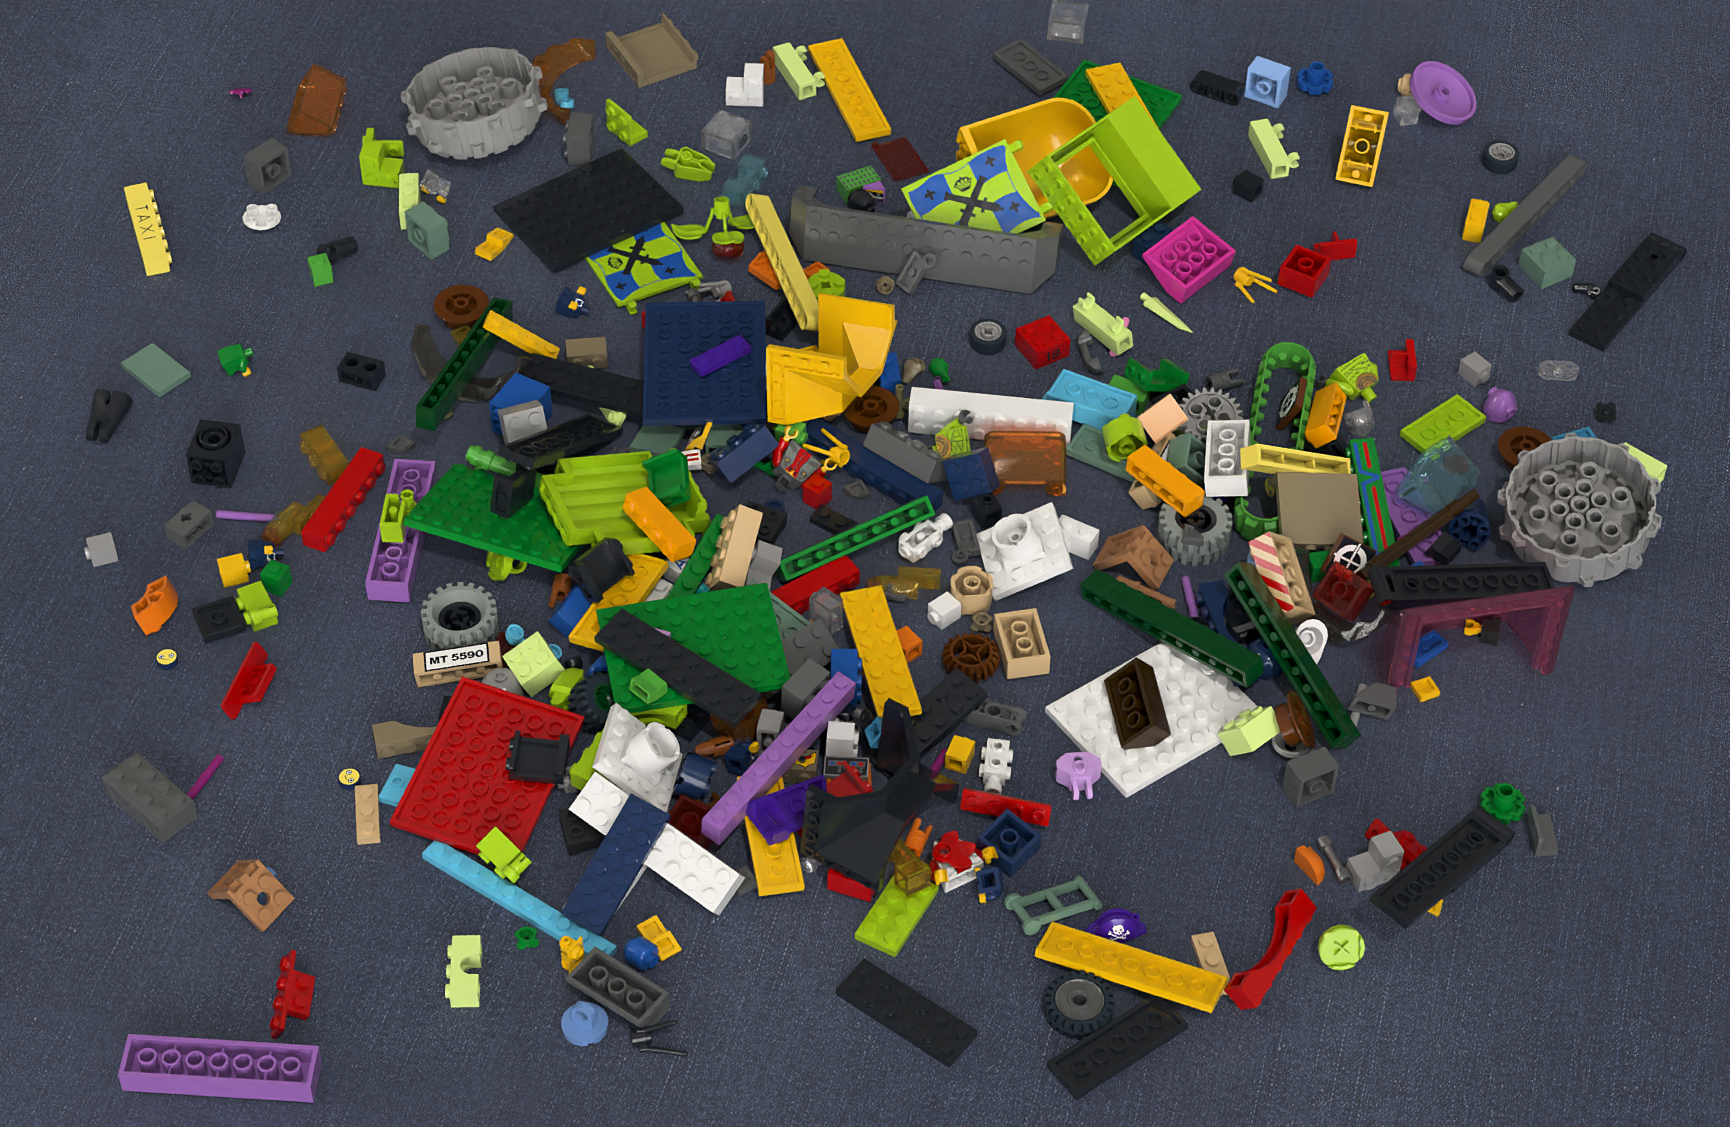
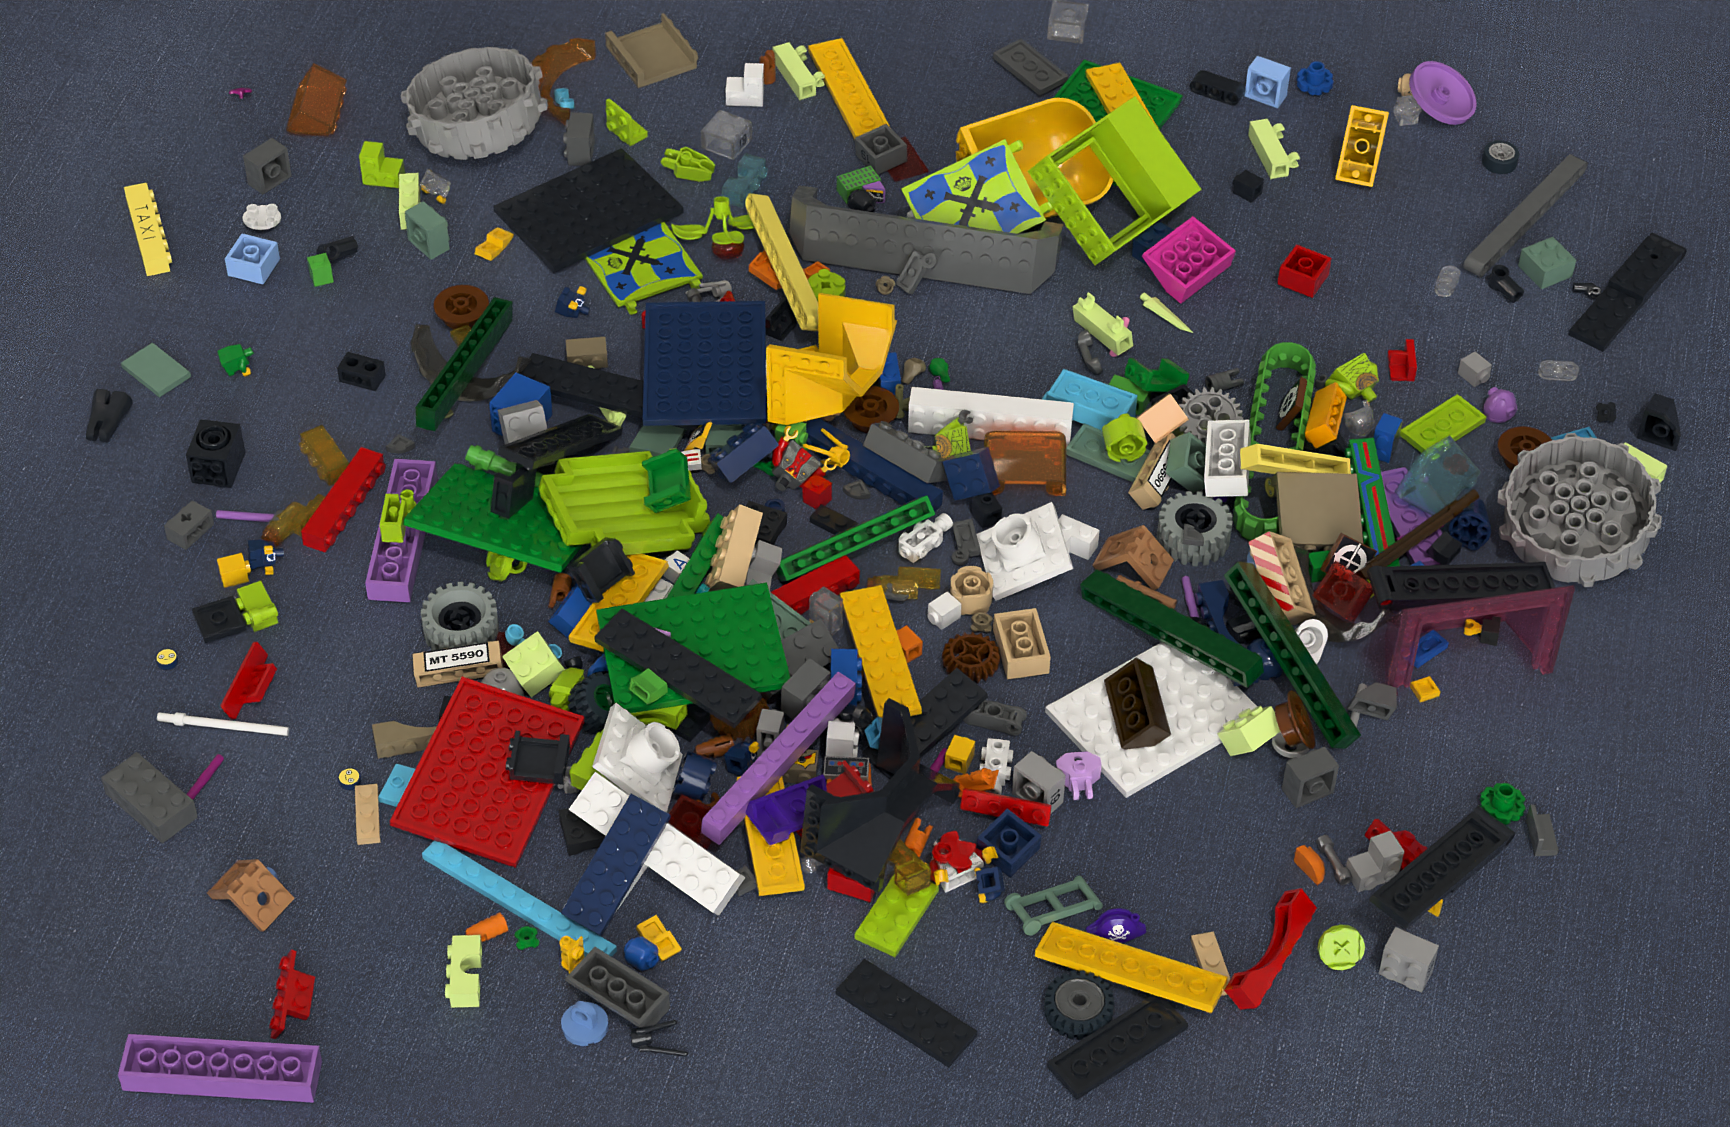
light grey brick [84,532,118,567] -> none
orange brick [131,575,178,635] -> none
green brick [260,559,293,597] -> none
lime bracket [362,128,404,157] -> none
lime hinge [476,826,532,883] -> none
yellow plate [483,310,560,359] -> none
light orange brick [622,487,697,562] -> none
dark purple plate [690,335,751,377] -> none
black wheel [969,318,1007,355] -> none
red brick [1015,315,1071,370] -> none
light orange brick [1126,445,1205,517] -> none
yellow plant [1233,267,1277,303] -> none
red panel [1313,231,1358,261] -> none
yellow brick [1462,199,1490,243] -> none
lime animal [1492,201,1518,223] -> none
none -> white bar [157,712,289,736]
none -> light blue brick [225,234,280,284]
none -> orange hinge [466,912,508,942]
none -> dark grey brick [855,124,907,175]
none -> orange hinge [953,768,999,798]
none -> light grey brick [1012,751,1066,813]
none -> blue brick [1374,413,1403,463]
none -> light grey brick [1379,927,1439,993]
none -> clear plate [1434,265,1460,297]
none -> black slope [1637,393,1681,451]

